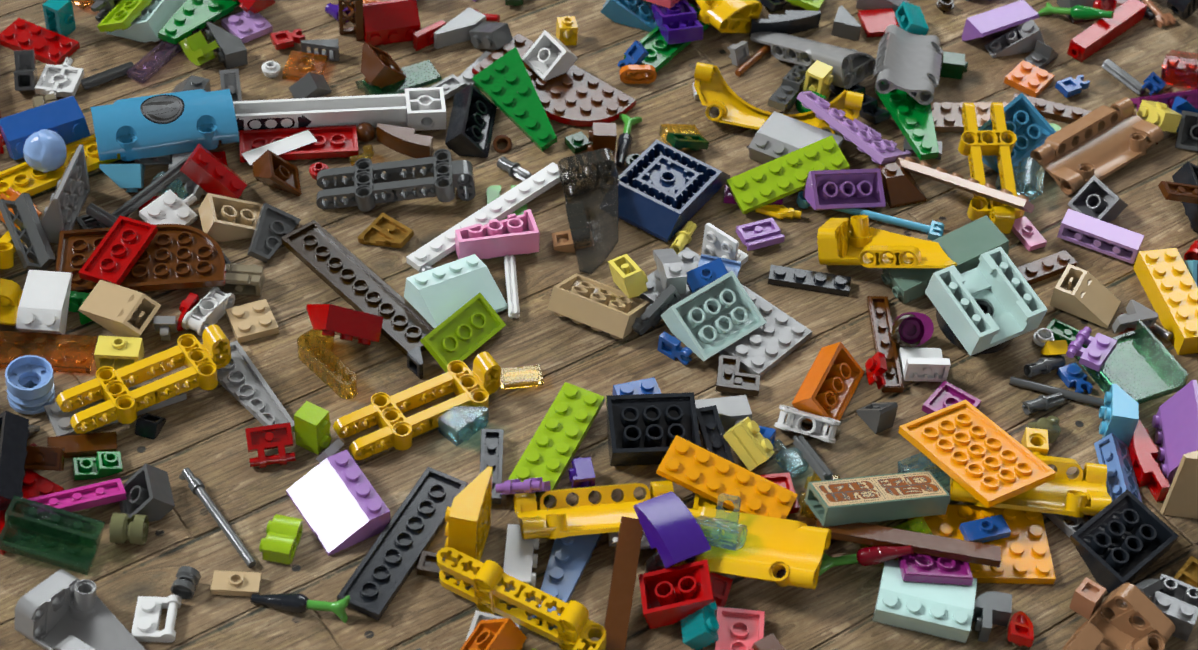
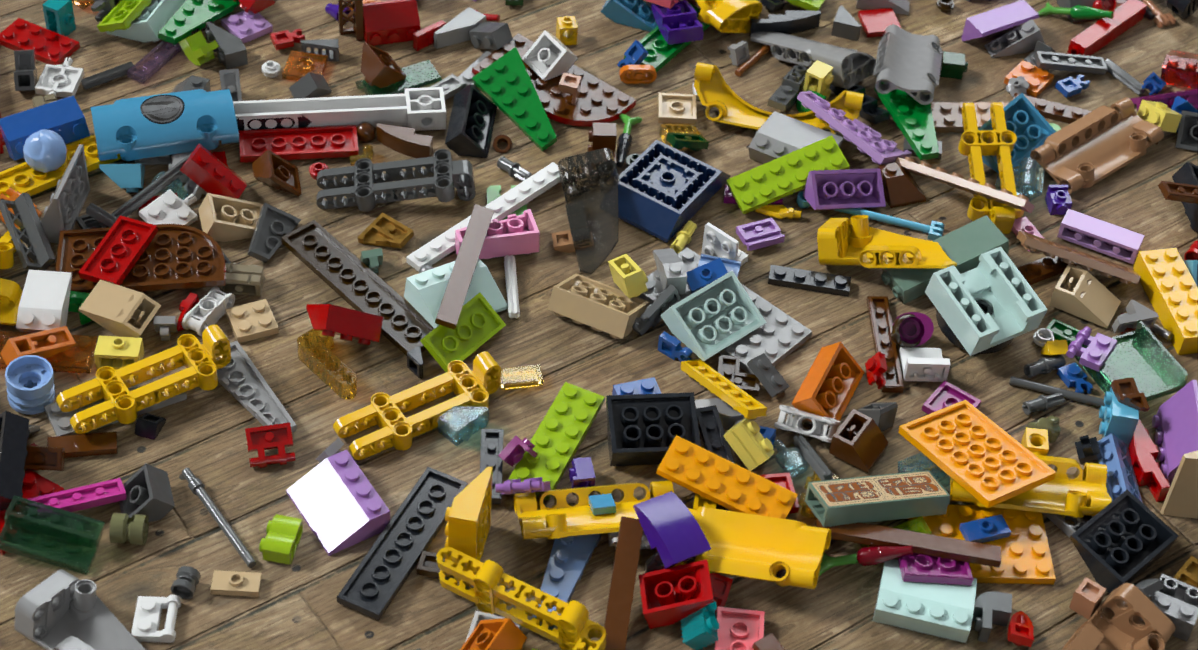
green slope [72,451,123,481] -> none
white sticker [242,130,317,165] -> none
black piece [251,593,350,623] -> none
lime brick [294,401,332,455] -> none
white brick [503,524,539,592] -> none
dark green plate [565,131,591,154] -> none
clear light blue piece [695,493,747,551] -> none
teal brick [895,1,929,35] -> none
dark grey slope [1067,175,1128,222] -> none
none -> orange slope [0,326,76,366]
none -> sand green tile [360,248,383,273]
none -> tile [435,204,494,330]
none -> magenta bracket [498,435,538,467]
none -> nougat panel [558,72,582,105]
none -> dark azure tile [589,493,616,515]
none -> tan plate [658,93,696,125]
none -> yellow plate [681,359,767,420]
none -> dark grey plate [747,353,790,398]
none -> reddish brown slope [829,409,889,473]
none -> light grey plant [1006,76,1029,98]
none -> medium nougat plate [1016,230,1141,285]
none -> dark grey plate [1034,51,1108,75]
none -> dark purple brick [1045,185,1072,215]
none -> black tile [1075,435,1102,464]
none -> reddish brown slope [1110,377,1150,412]

